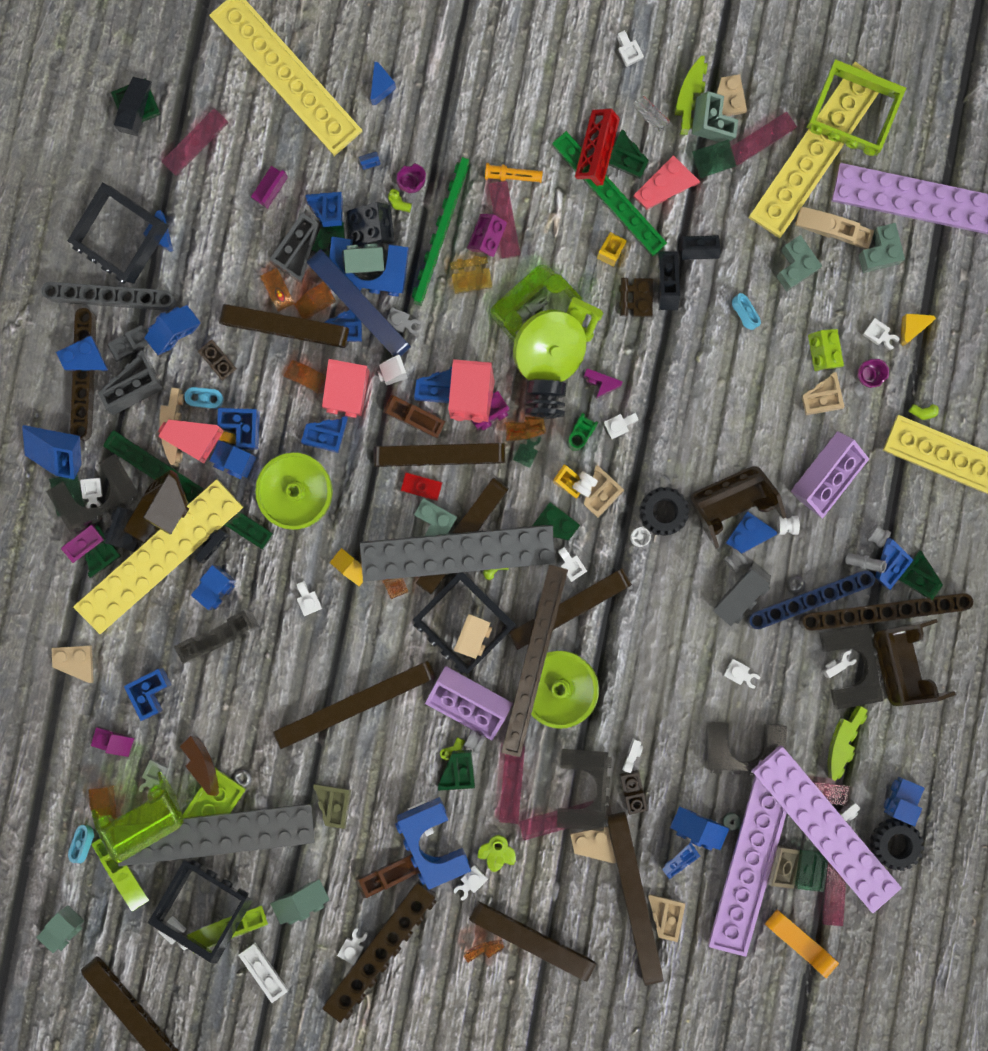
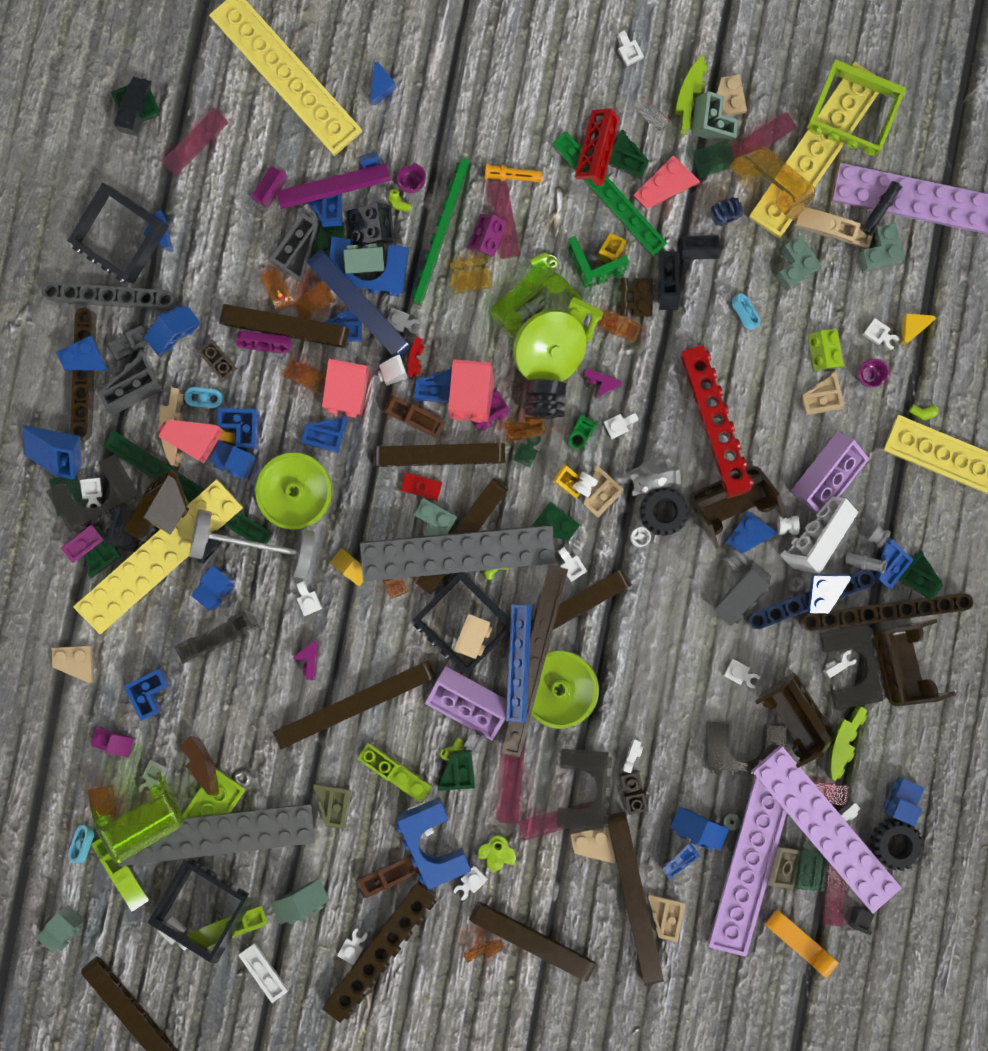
none -> light grey axle [189,509,315,579]
none -> magenta beam [235,331,292,353]
none -> magenta tile [276,163,391,209]
none -> magenta slope [292,641,319,680]
none -> lime slope [357,743,433,803]
none -> red slope [408,336,425,379]
none -> blue tile [506,604,532,723]
none -> lime arm [529,252,558,268]
none -> green bracket [567,235,630,288]
none -> clear orange slope [598,310,643,343]
none -> light grey animal [614,454,681,496]
none -> red brick [680,345,753,499]
none -> dark blue gear [710,197,743,226]
none -> clear yellow windscreen [729,146,816,221]
none -> dark brown windscreen [755,673,834,768]
none -> white wedge [780,496,858,574]
none -> wing [808,574,851,613]
none -> black panel [848,906,874,935]
none -> black pin [861,181,903,235]

